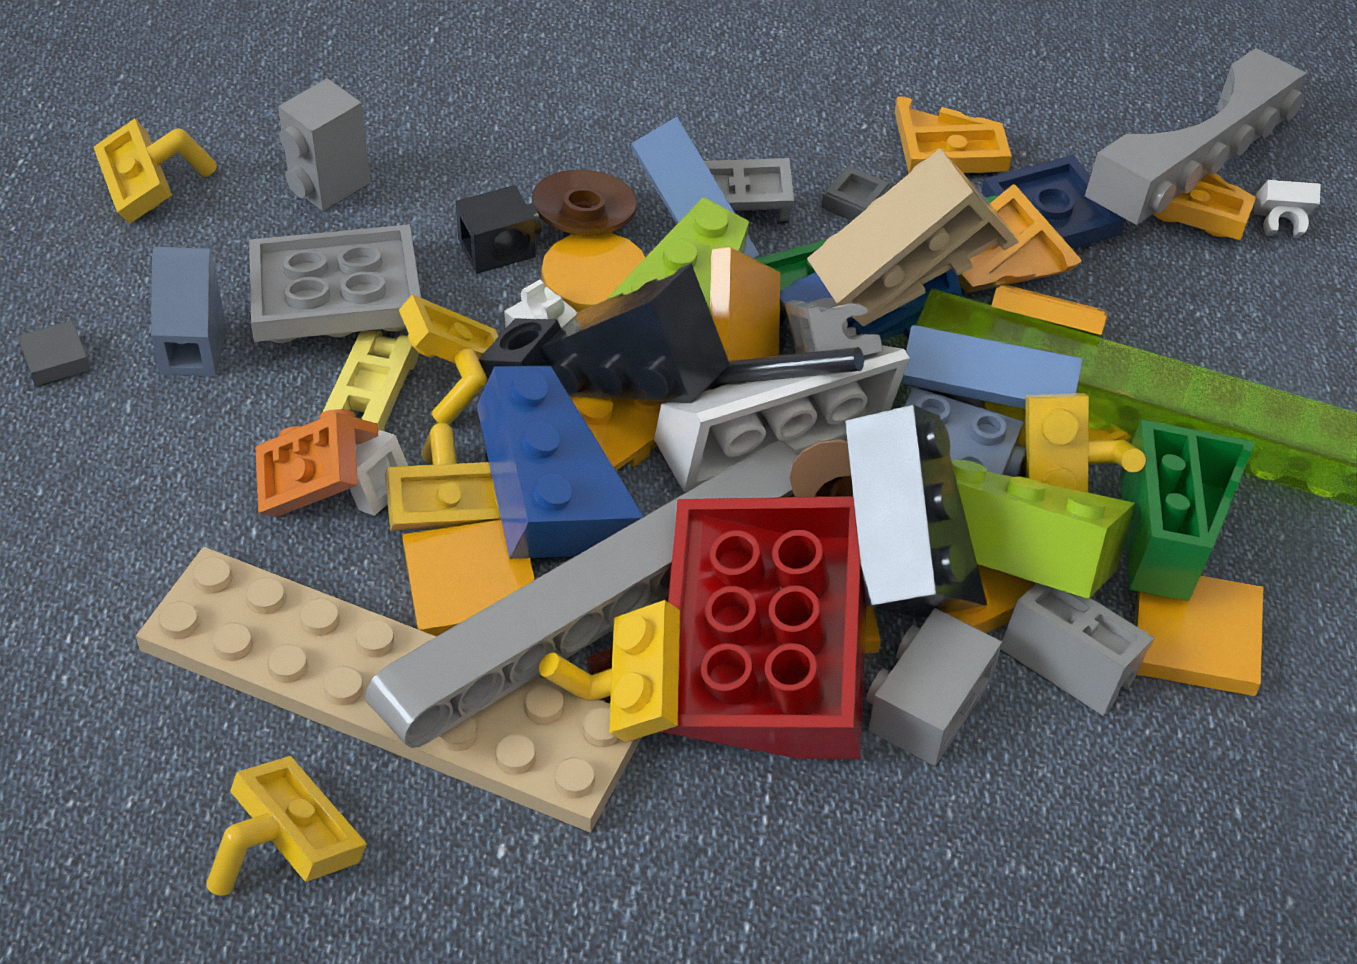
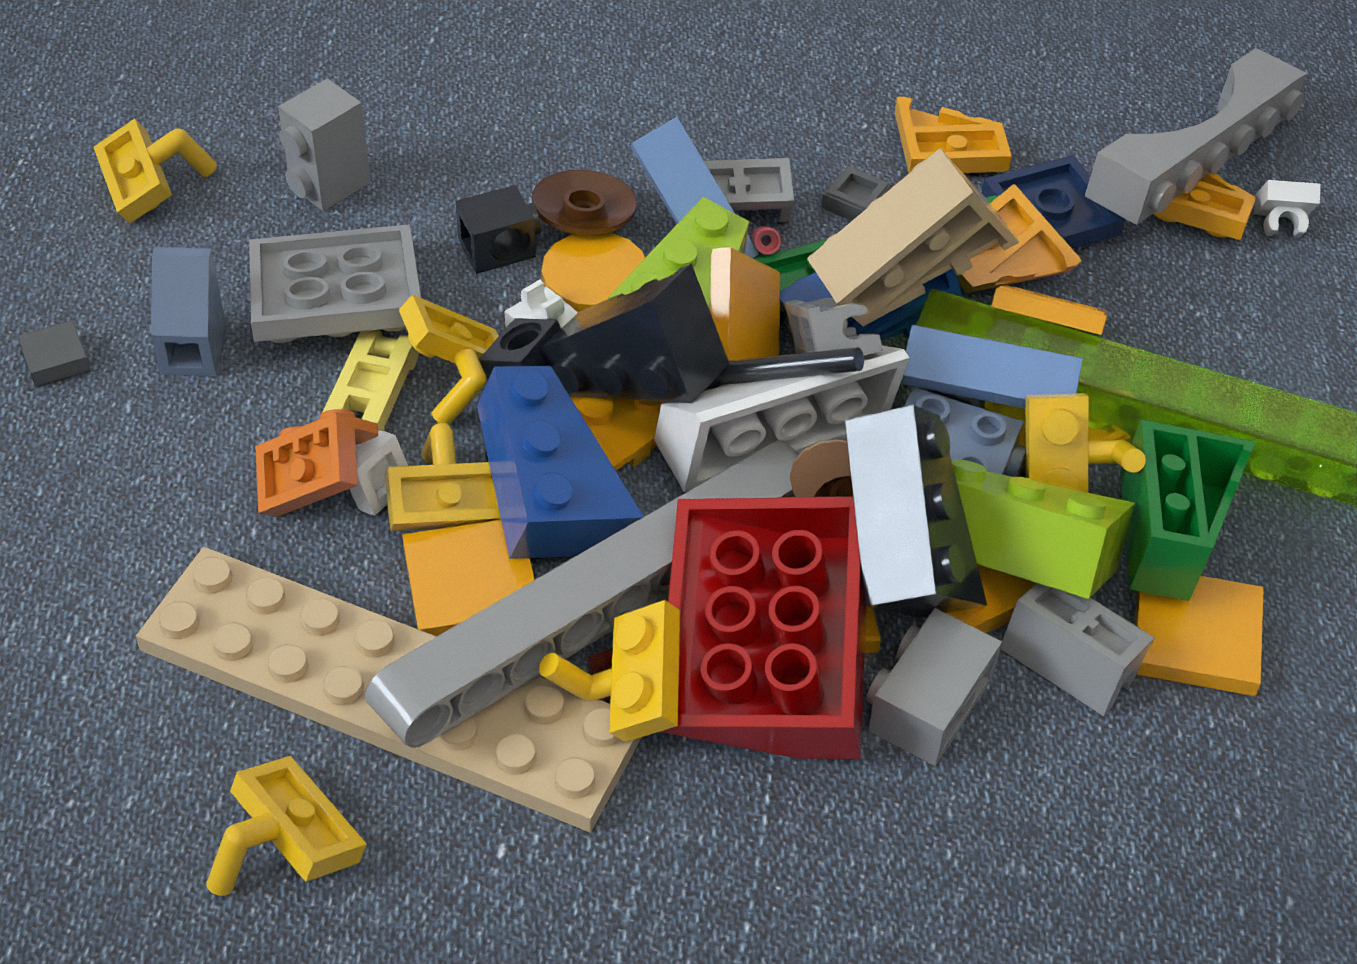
none -> coral piece [750,226,781,254]

